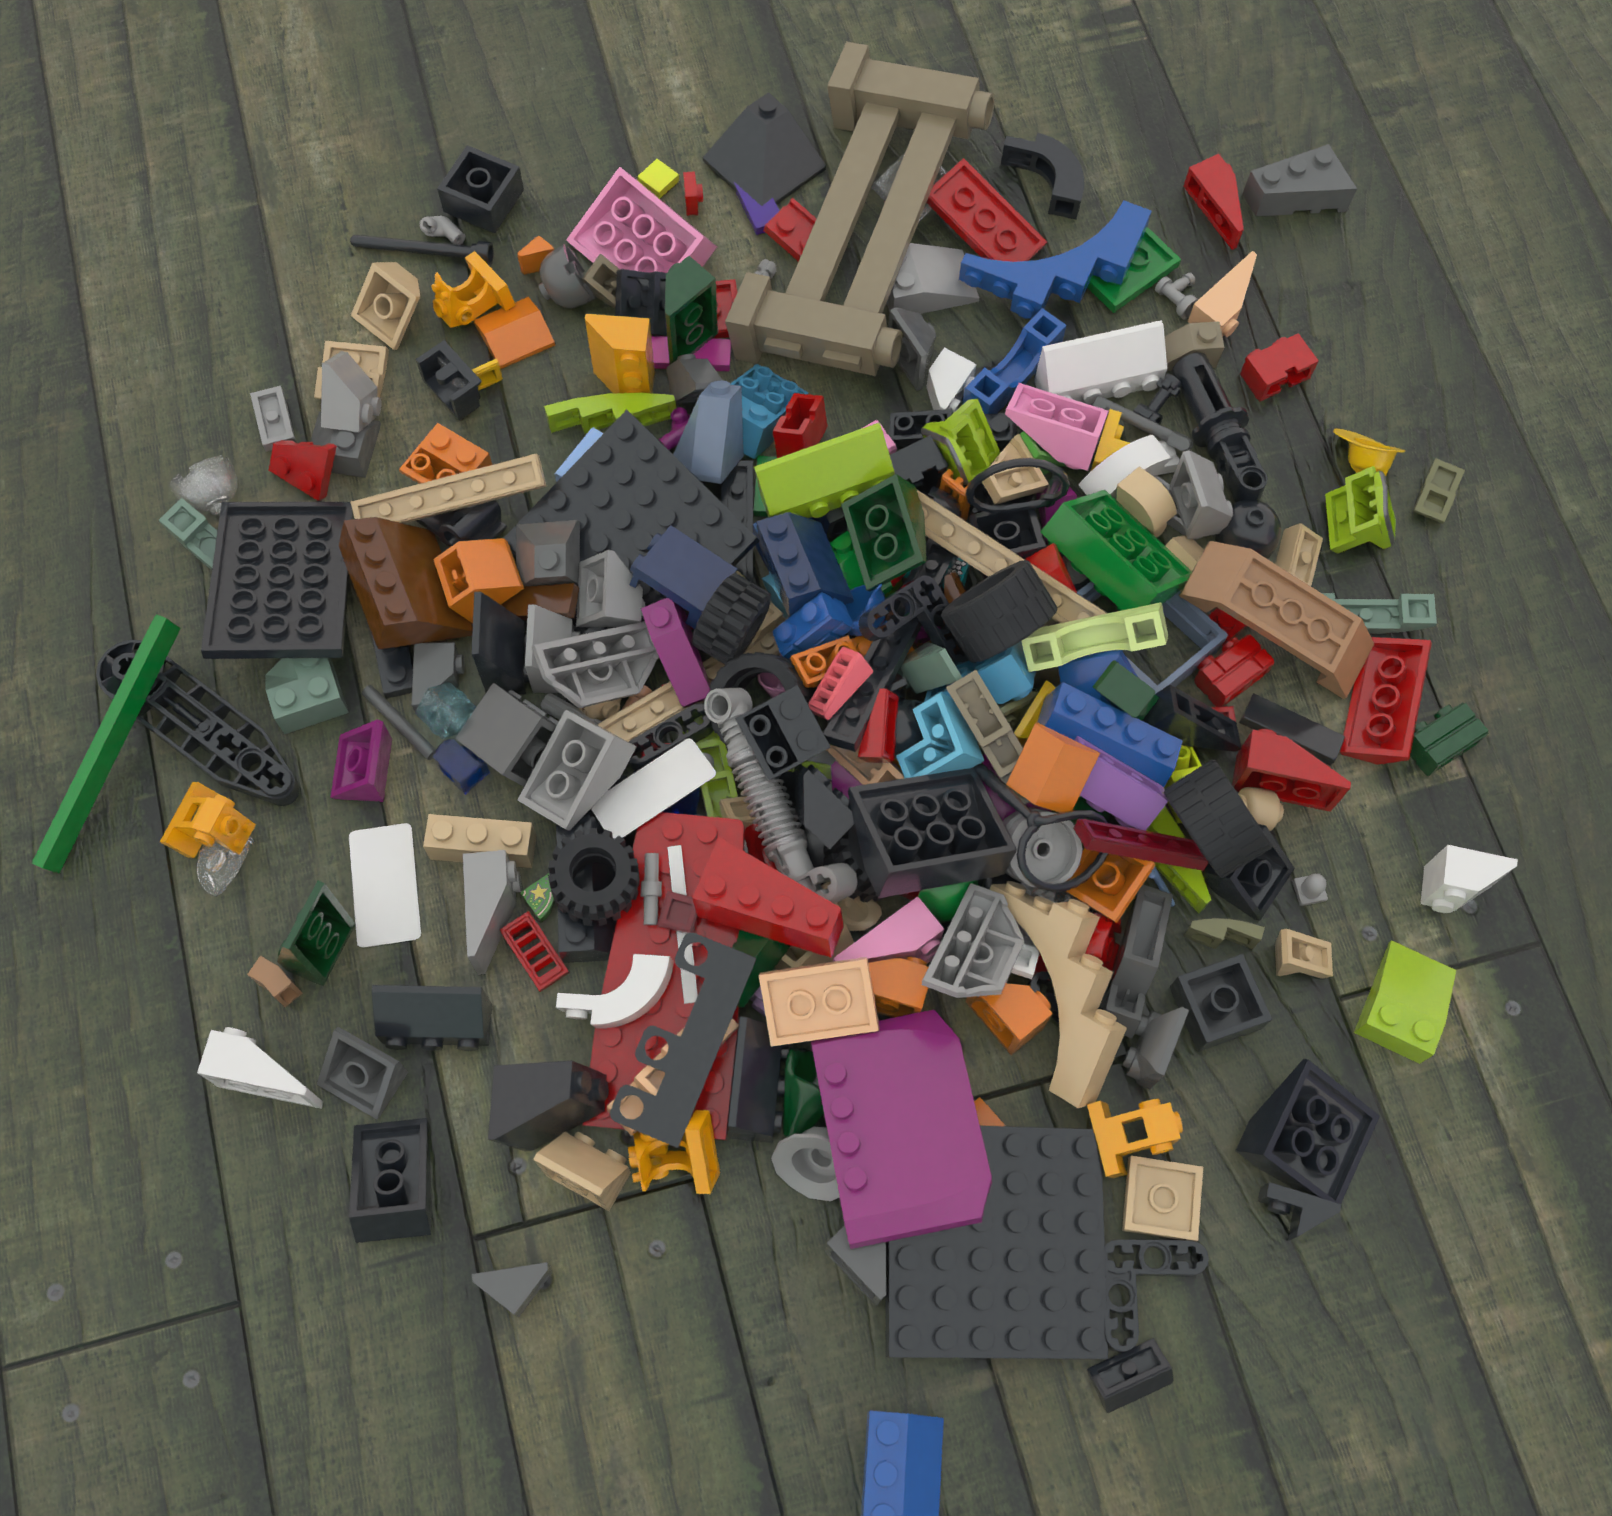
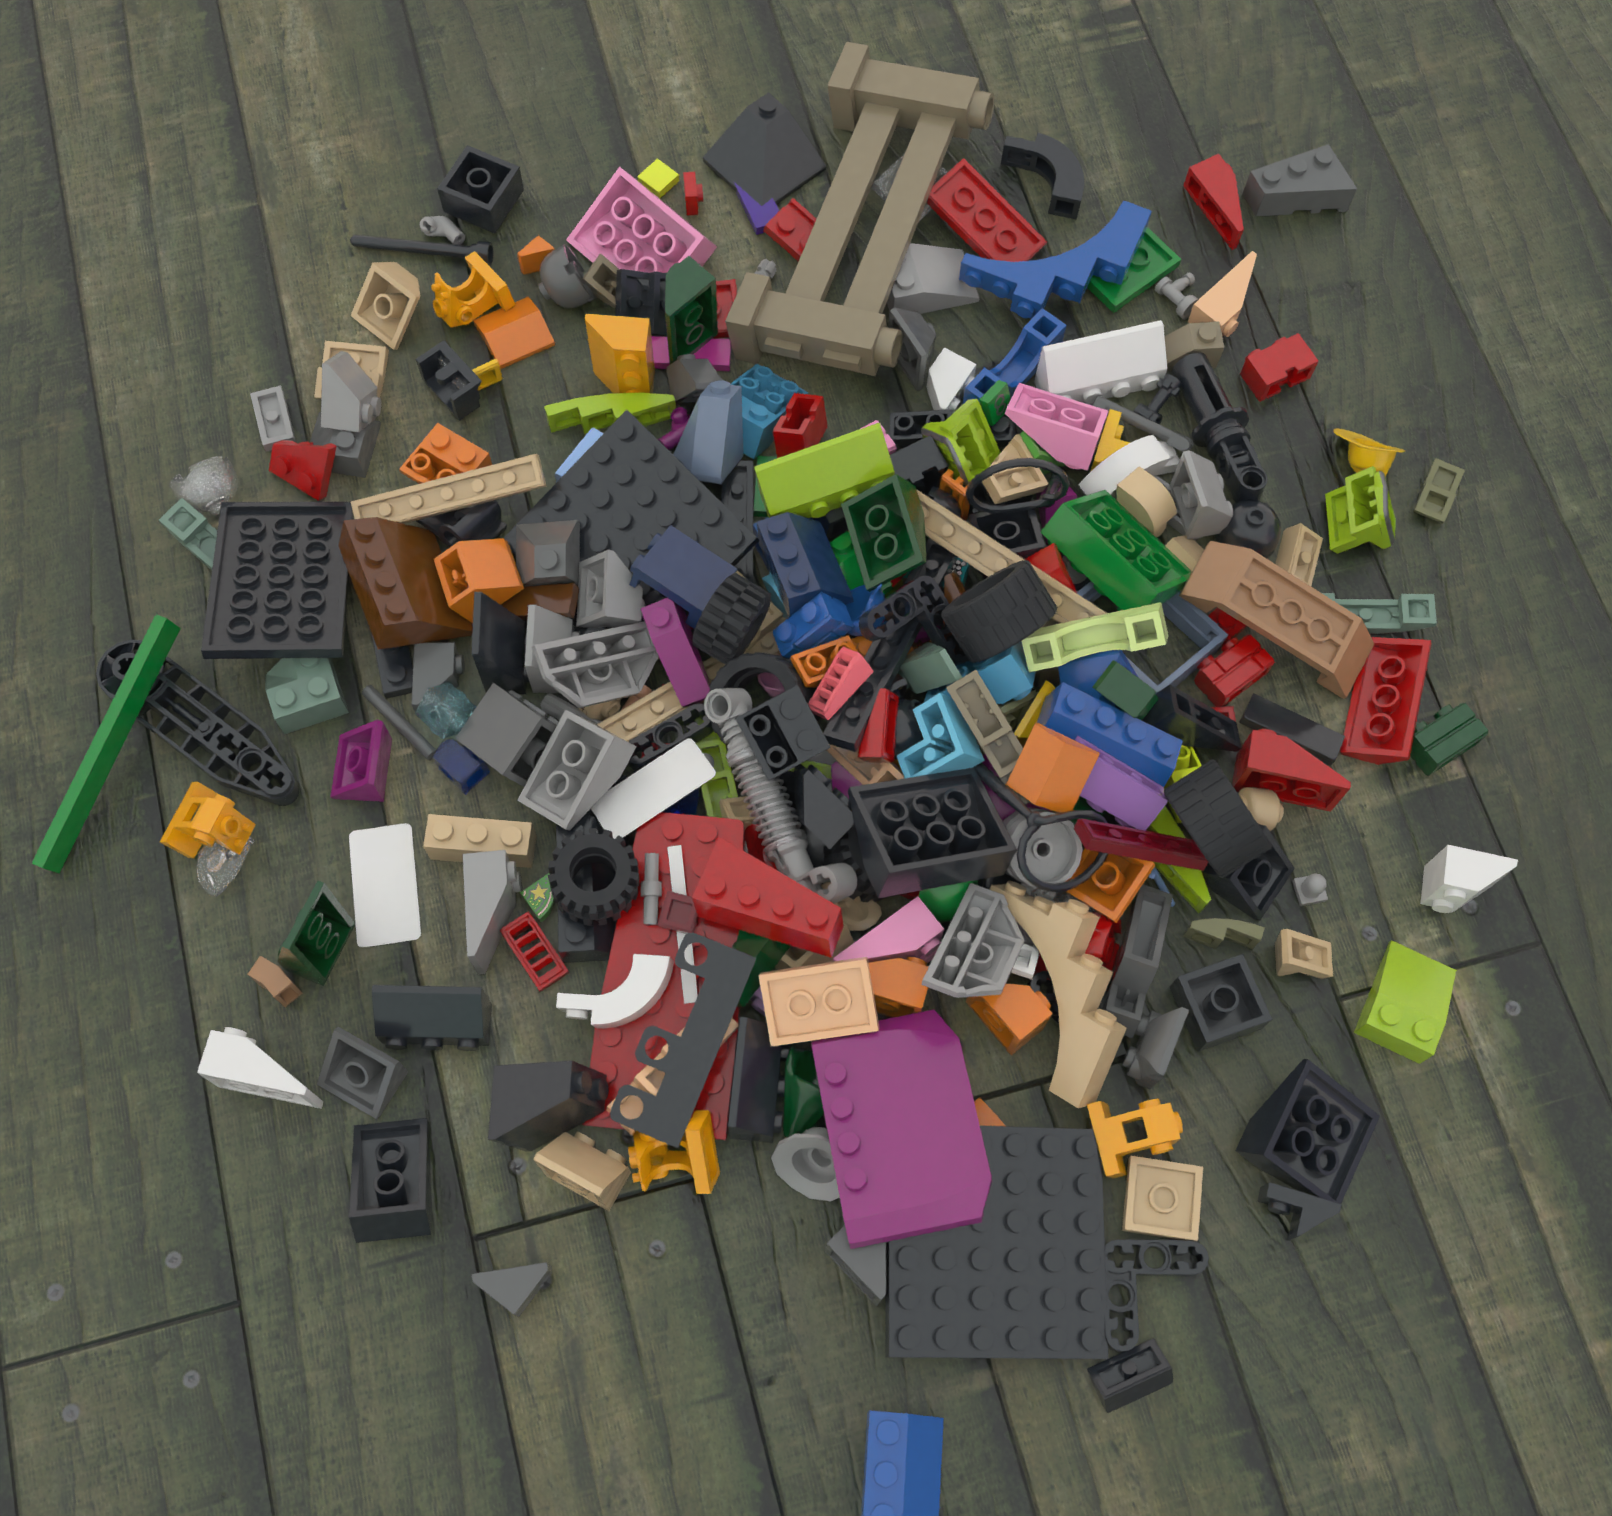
none -> green tile [979,380,1011,426]

